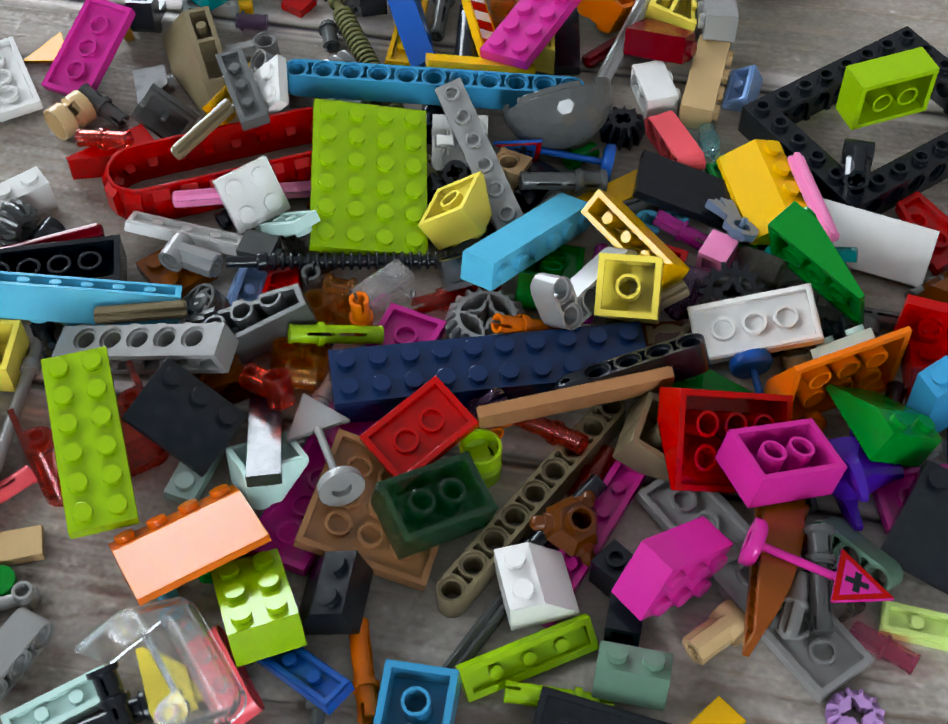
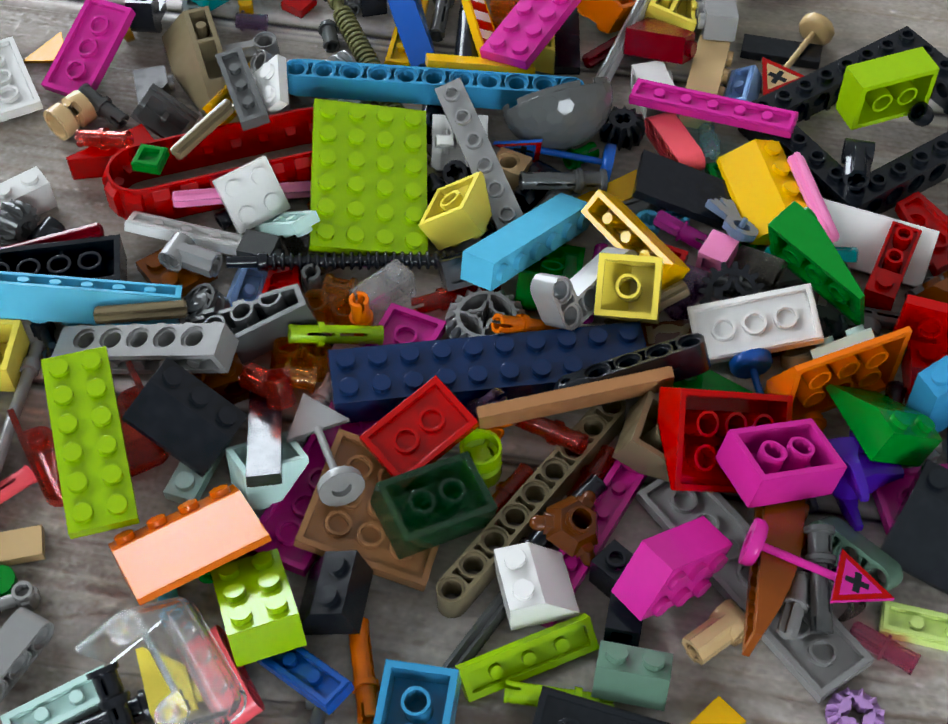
none -> green tile [131,143,170,175]
none -> clear red pin [478,463,534,523]
none -> dark pink tile [629,78,799,139]
none -> black tile [740,34,823,69]
none -> tan piece [762,12,835,96]
none -> red slope [864,221,922,311]
none -> black hinge [908,101,934,127]

